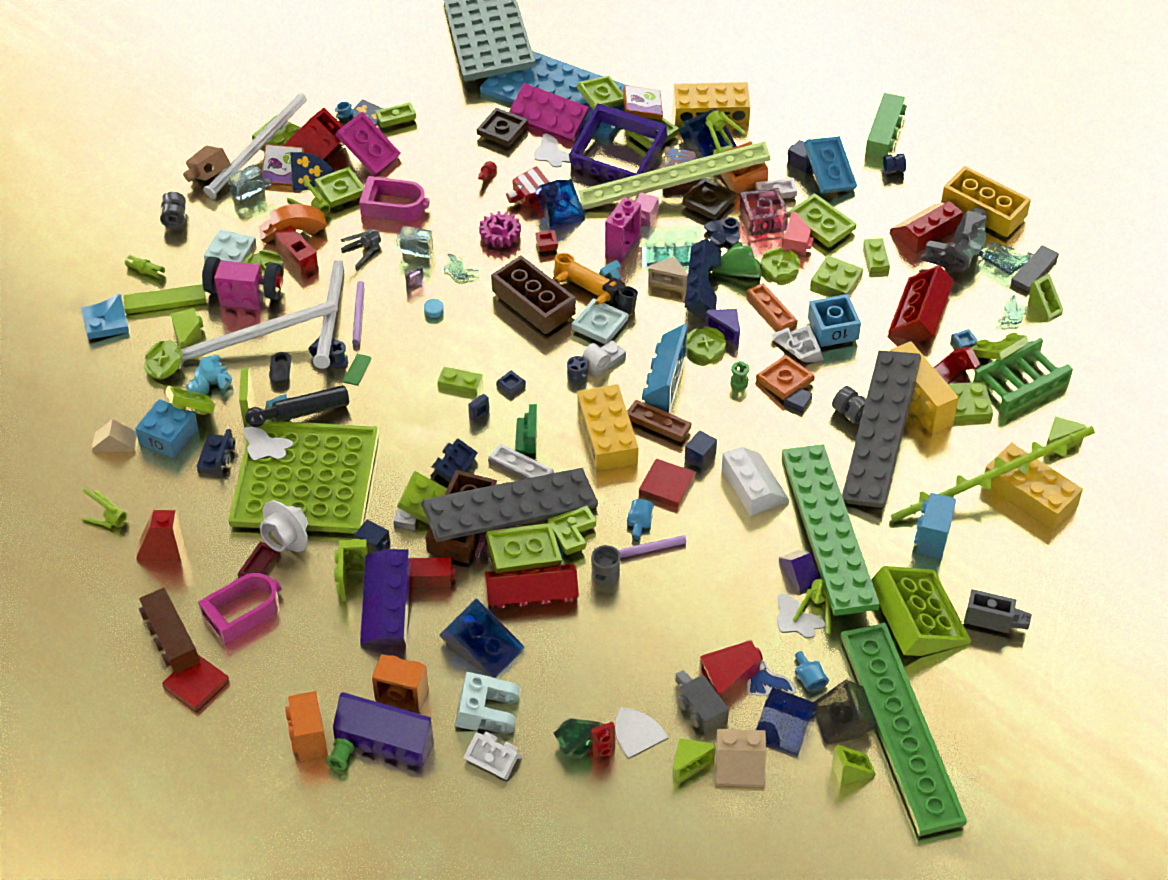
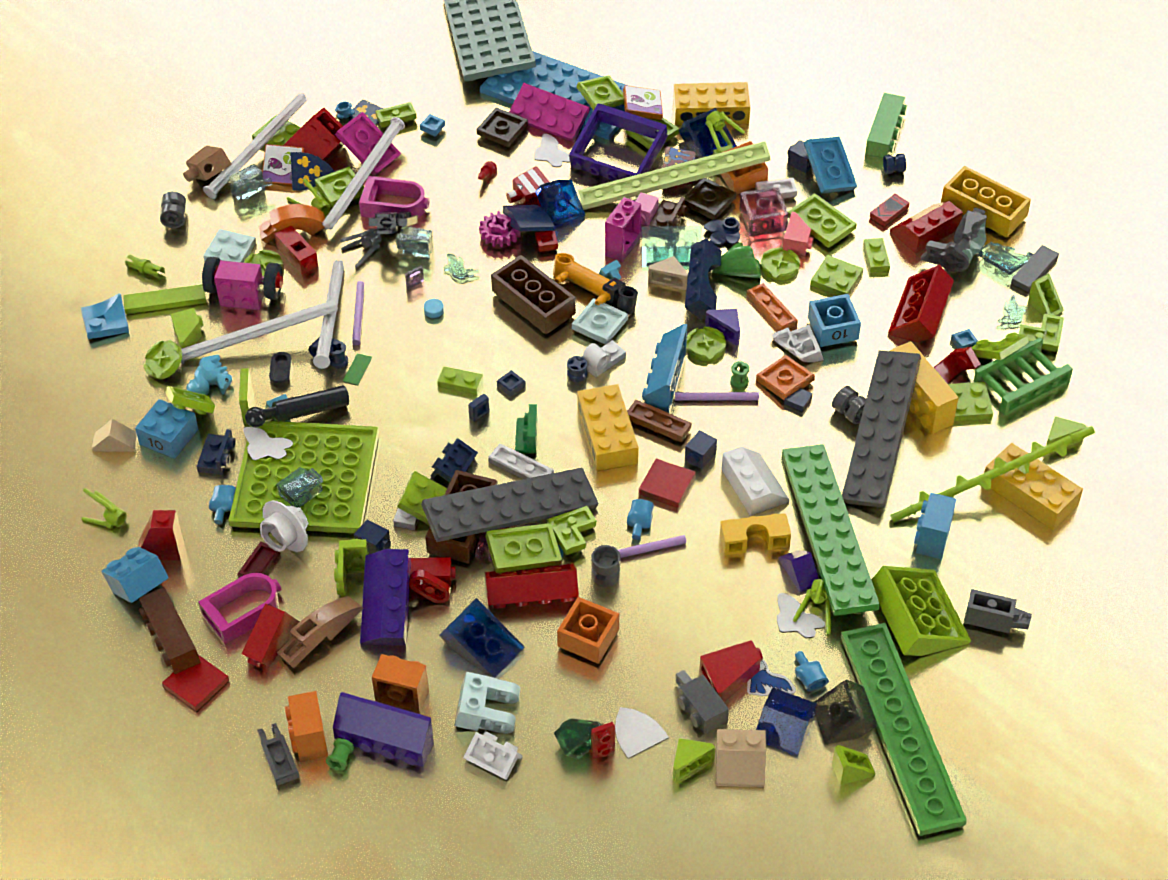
none -> dark azure brick [101,547,169,603]
none -> dark azure piece [209,485,236,525]
none -> red slope [241,603,300,668]
none -> dark grey hinge [257,723,300,786]
none -> medium nougat slope [276,596,363,668]
none -> clear light blue piece [277,467,323,508]
none -> white axle [323,117,405,230]
none -> black plate [369,211,418,234]
none -> red plate [409,570,451,603]
none -> dark azure plate [419,114,446,136]
none -> dark blue slope [502,205,554,231]
none -> orange brick [557,597,620,664]
none -> reddish brown bracket [649,197,687,236]
none -> lavender bar [675,392,759,401]
none -> yellow arch [720,513,791,555]
none -> tile [869,193,910,226]
none -> lime plate [1019,313,1064,352]

